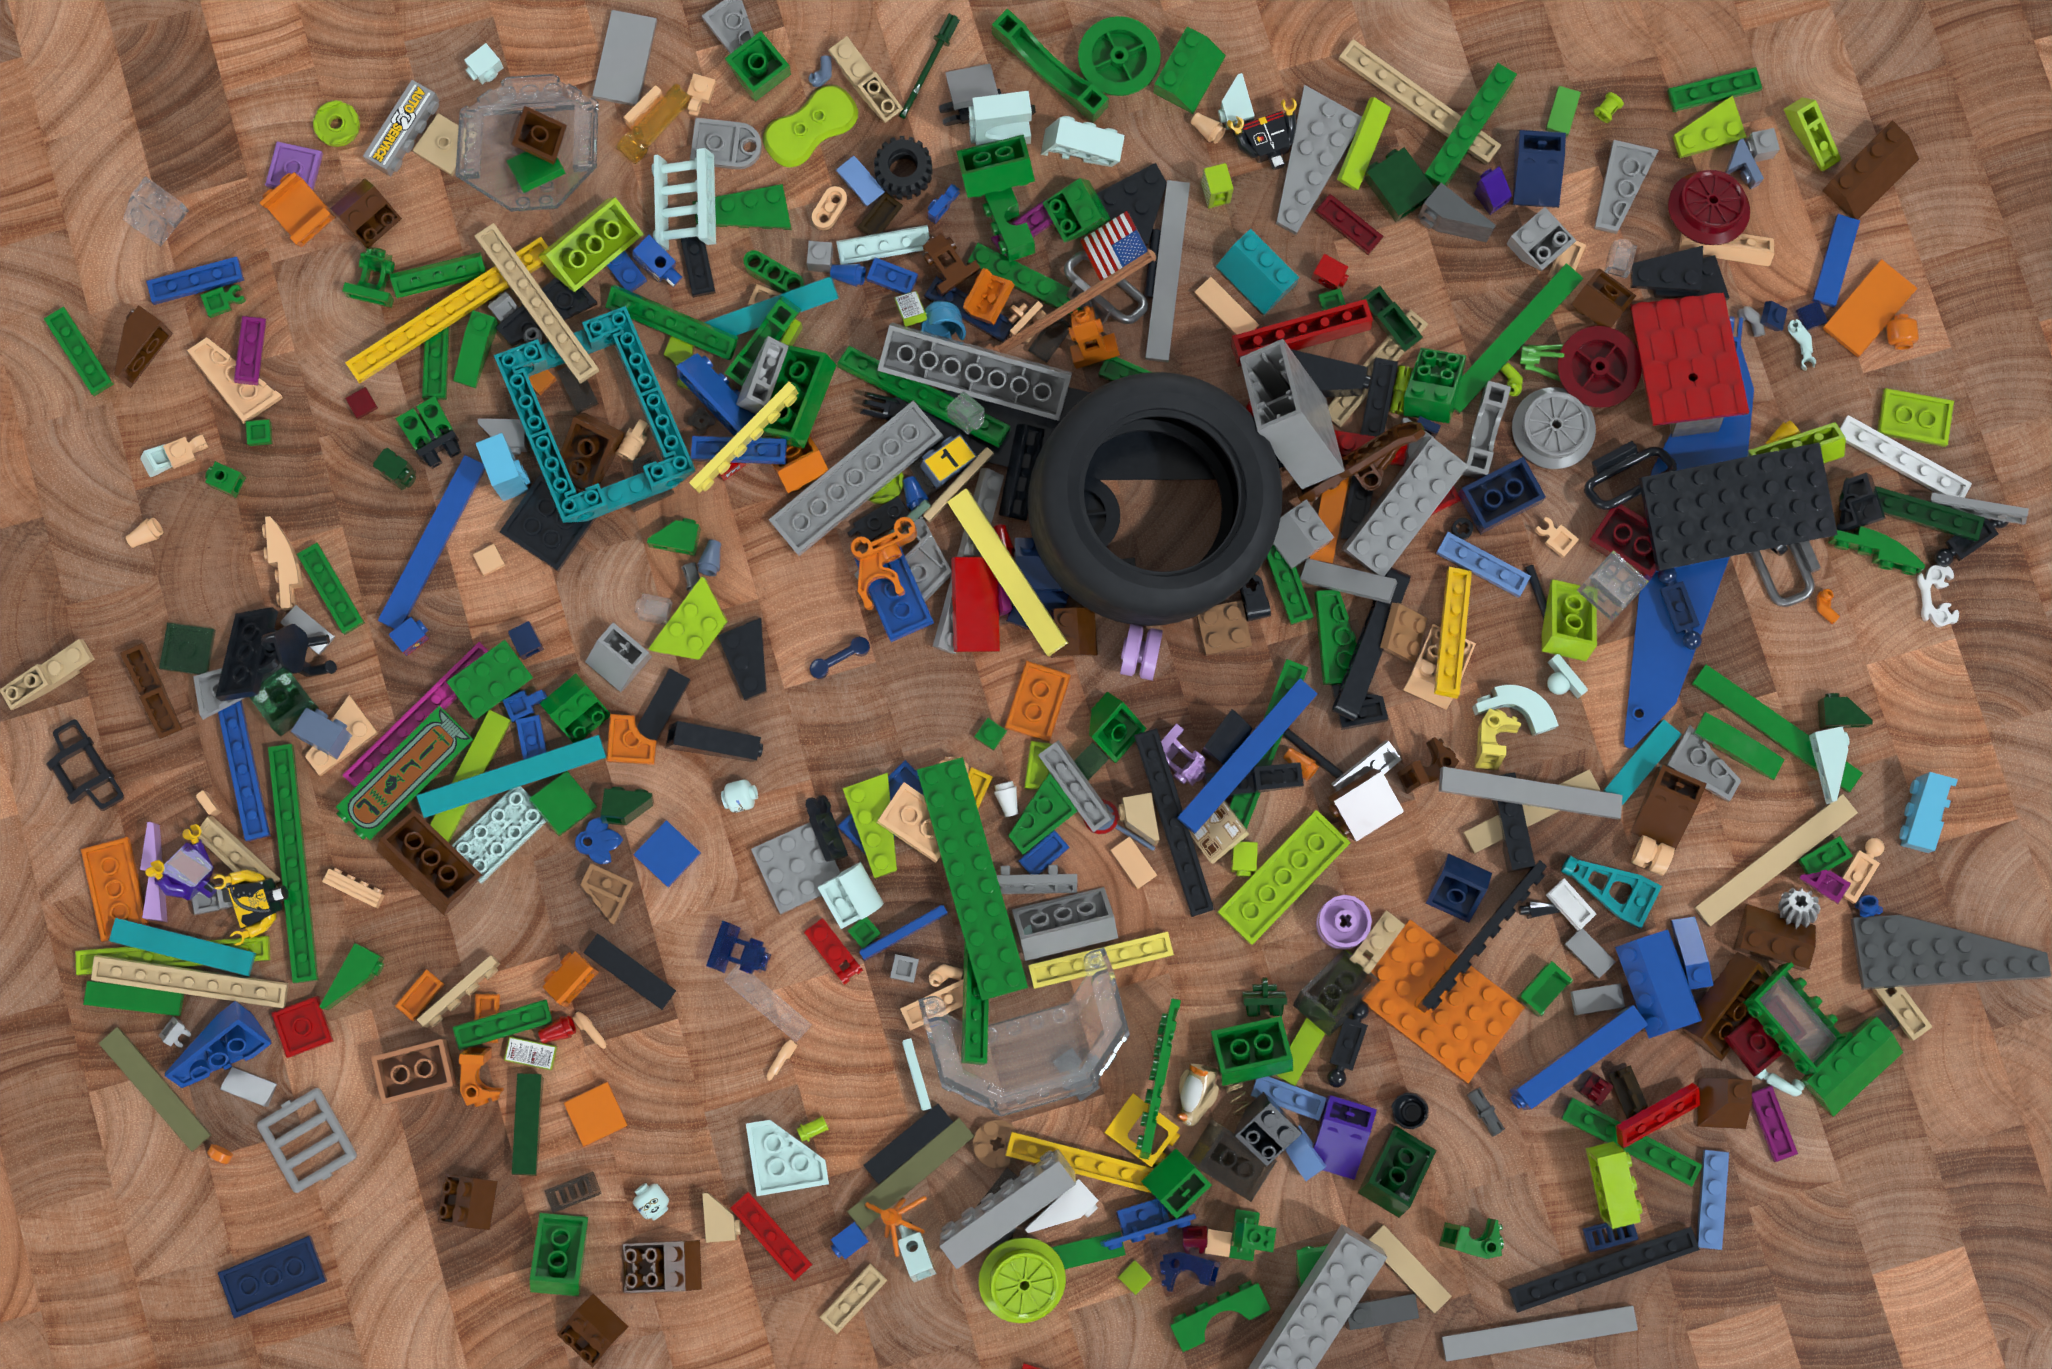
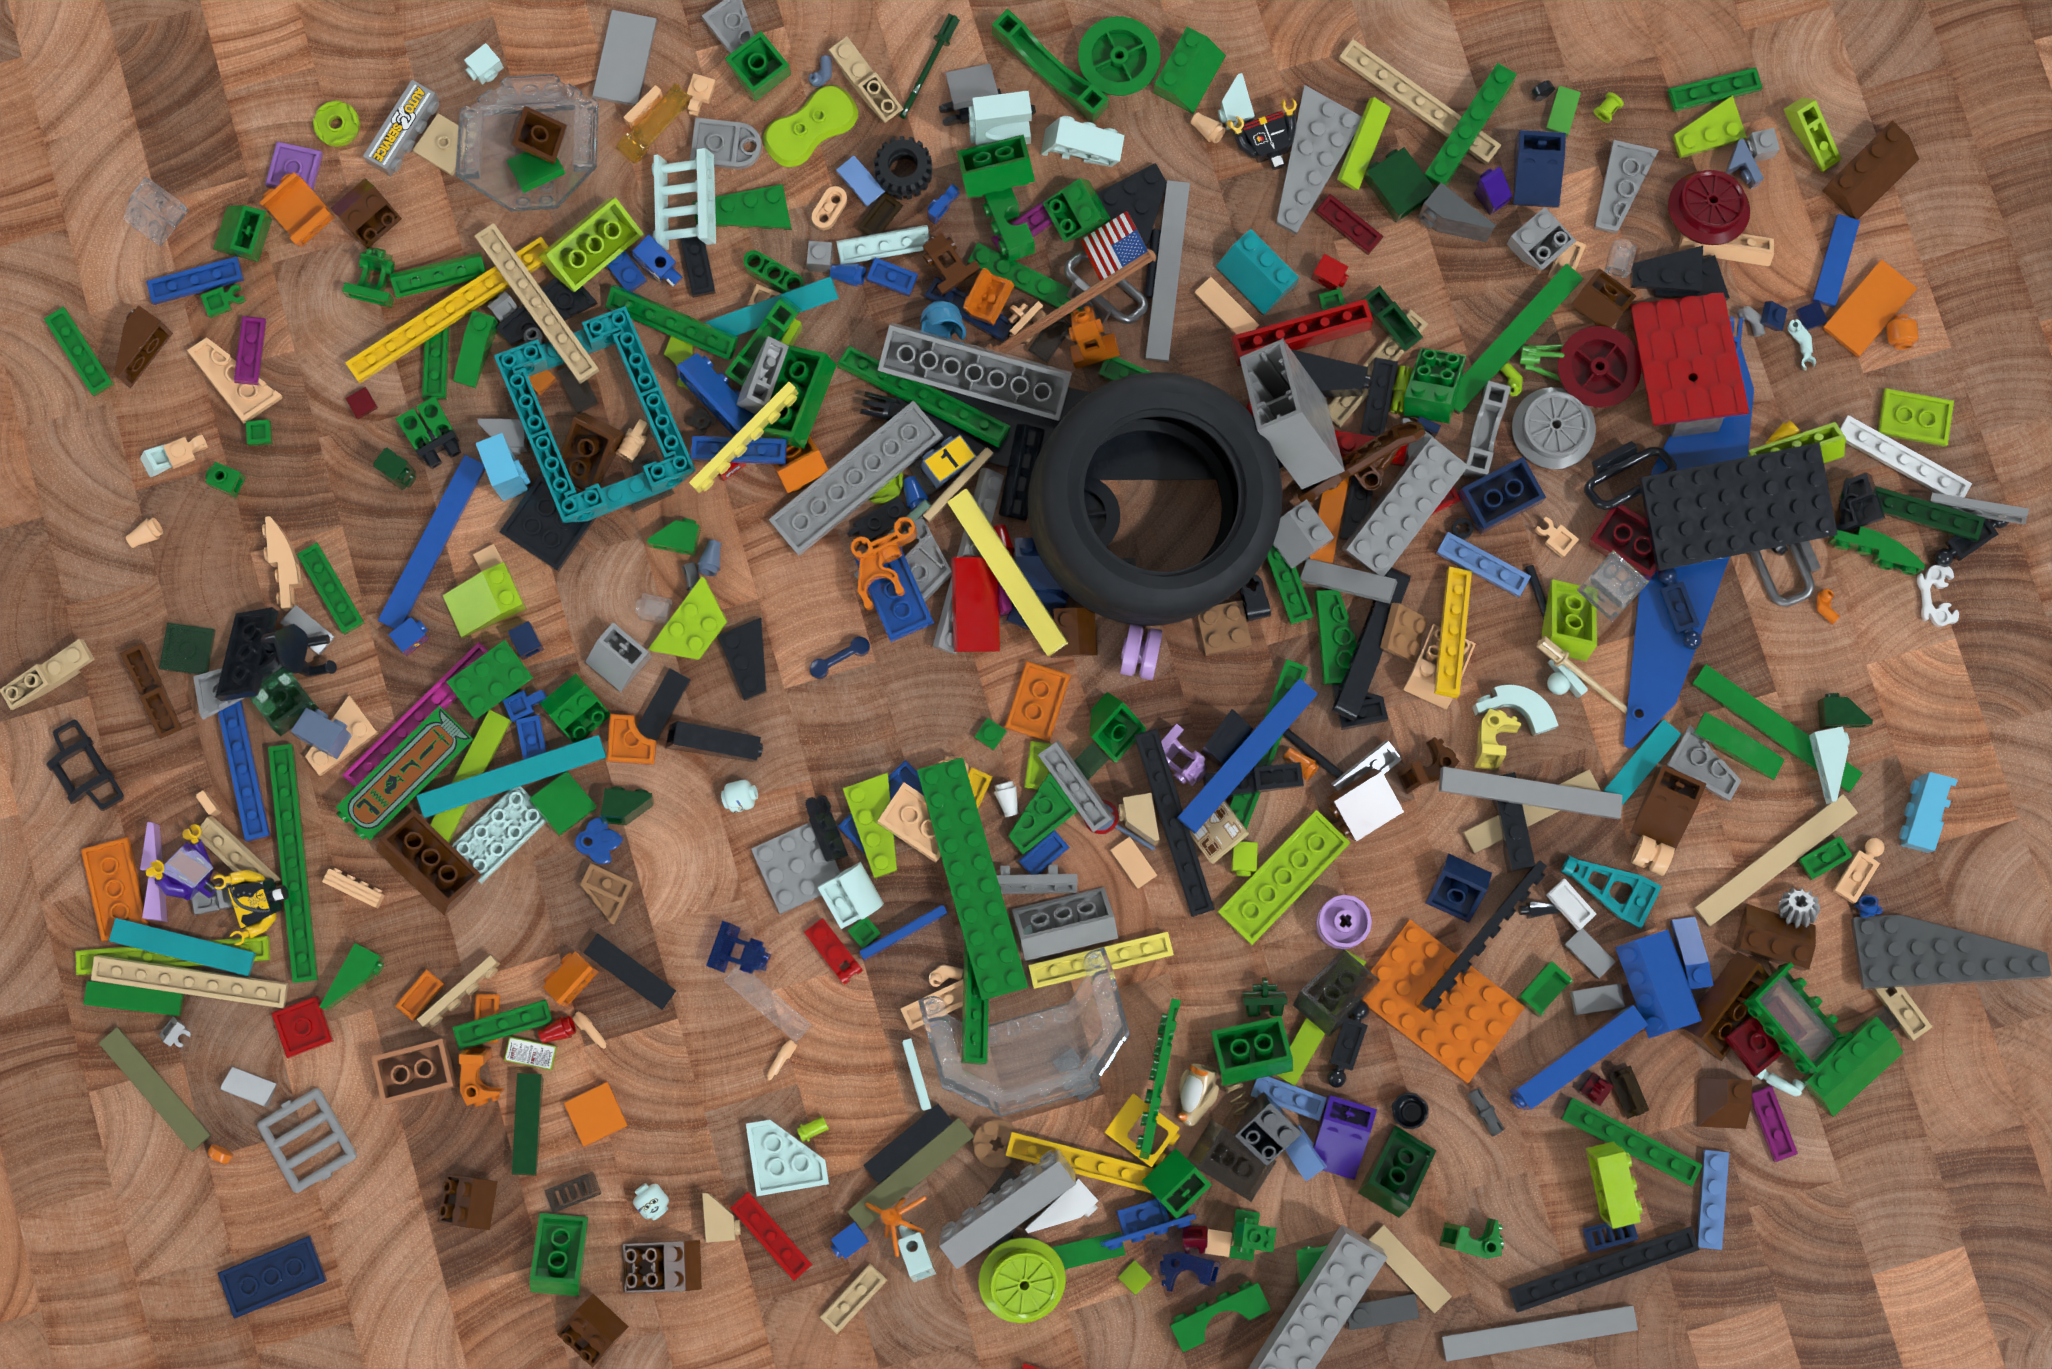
blue wedge [165,1001,272,1088] -> none
blue tile [633,820,701,888] -> none
light grey plate [890,954,919,983] -> none
tile [894,291,927,327] -> none
clear brick [947,391,984,434] -> none
lime panel [1201,163,1234,209] -> none
tan plate [1349,910,1405,974] -> none
red plate [1616,1083,1700,1149] -> none
magenta slope [1799,870,1851,904] -> none
none -> green slope [213,205,272,262]
none -> lime slope [443,562,527,638]
none -> black tile [1531,80,1555,102]
none -> tan piece [1537,636,1627,714]

